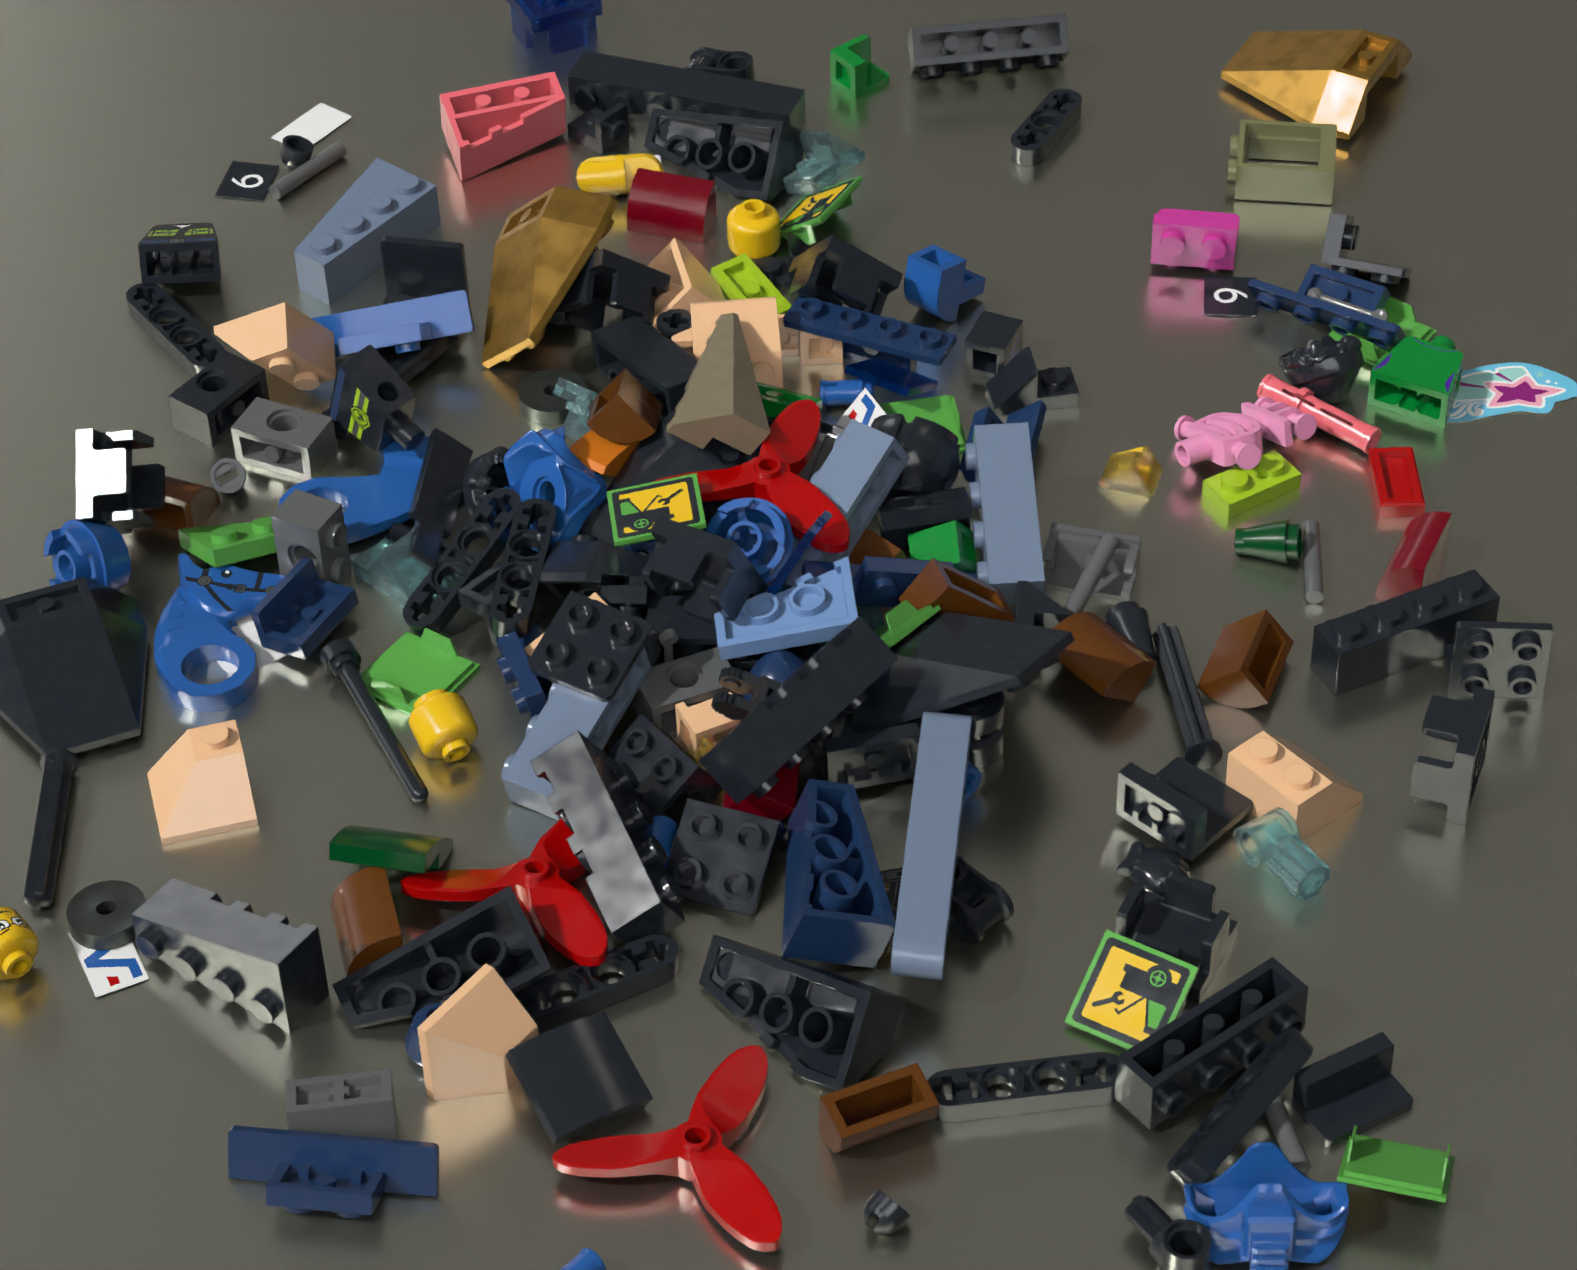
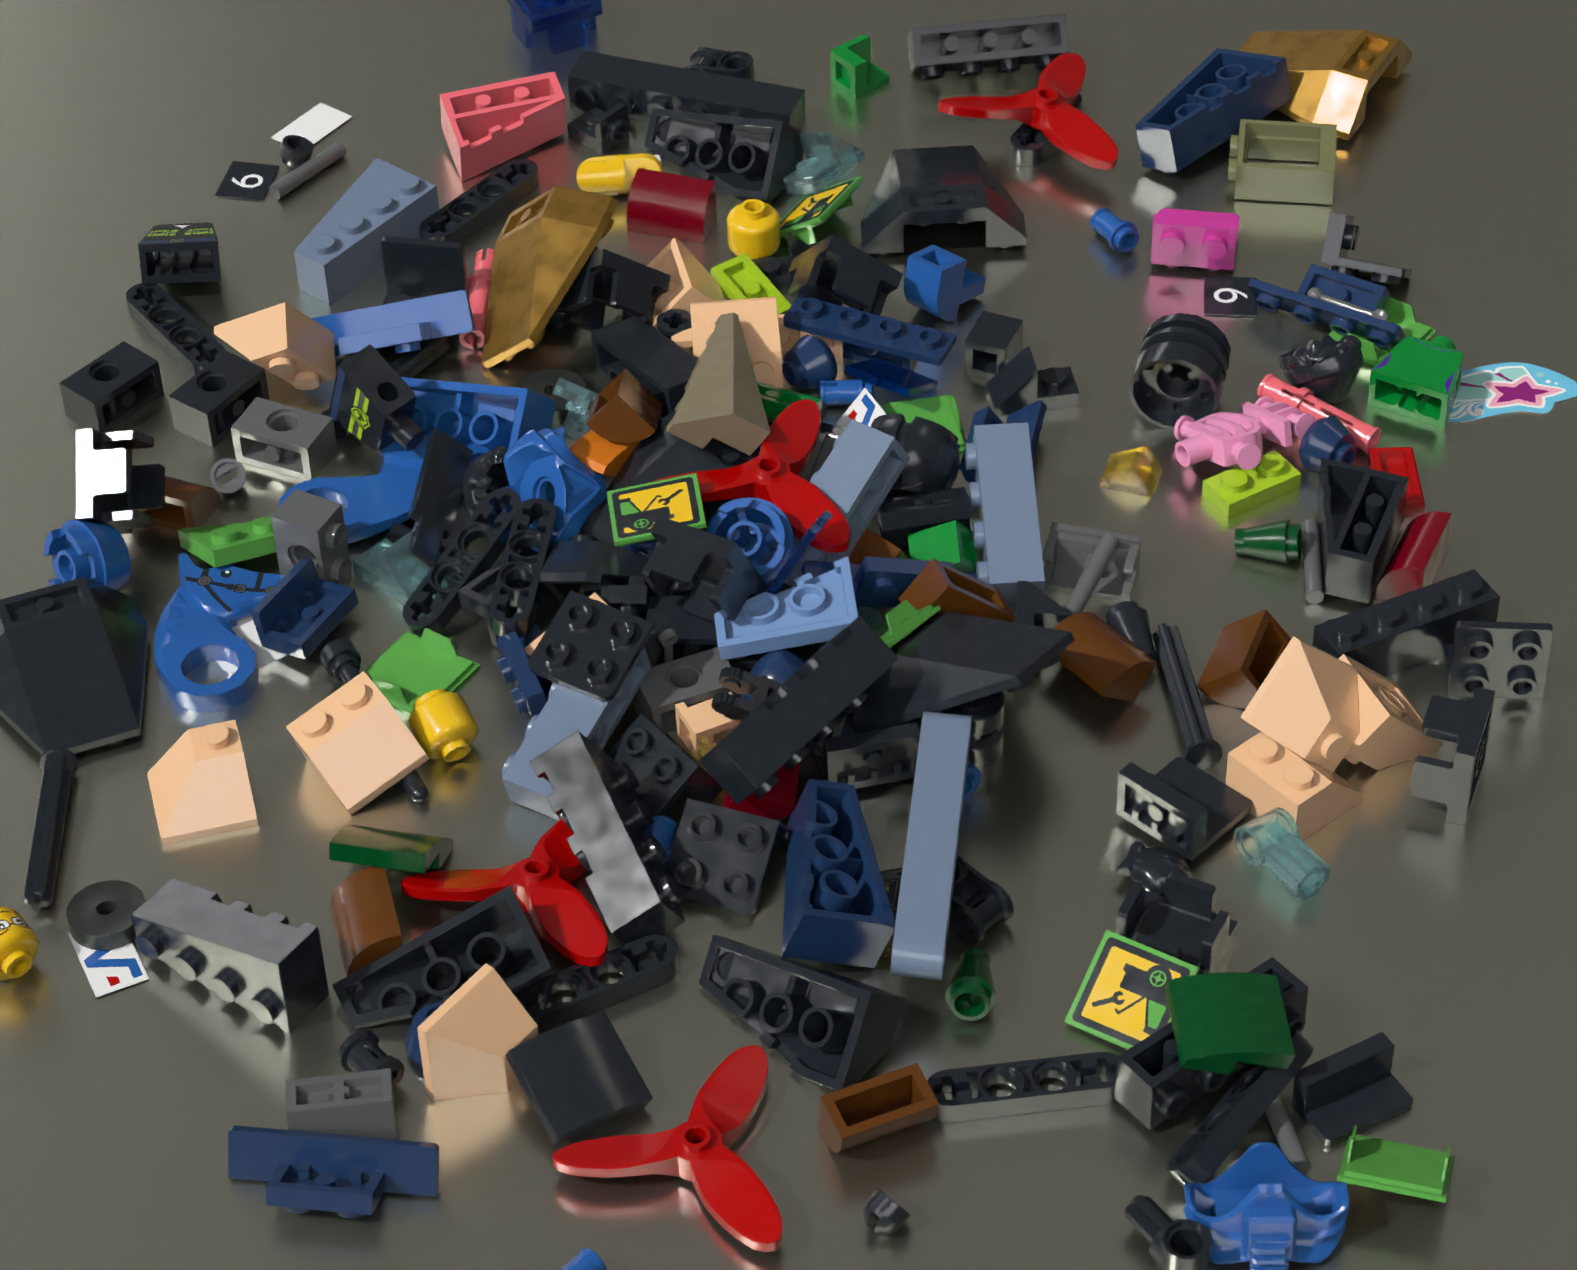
none -> black brick [59,341,164,432]
none -> light nougat slope [286,671,429,815]
none -> black bush [337,1029,405,1089]
none -> blue wedge [401,377,556,464]
none -> black beam [420,159,539,243]
none -> coral pin [459,248,494,349]
none -> dark blue cone [782,335,837,391]
none -> black wedge [860,145,1027,255]
none -> red piece [938,53,1119,170]
none -> dark green cone [945,948,996,1021]
none -> blue pin [1090,208,1139,252]
none -> black wheel [1129,313,1231,430]
none -> dark blue wedge [1135,48,1292,173]
none -> dark green slope [1165,972,1295,1075]
none -> light nougat slope [1241,636,1360,772]
none -> dark blue cone [1299,416,1357,473]
none -> black wedge [1317,458,1409,604]
none -> light nougat slope [1339,654,1444,770]

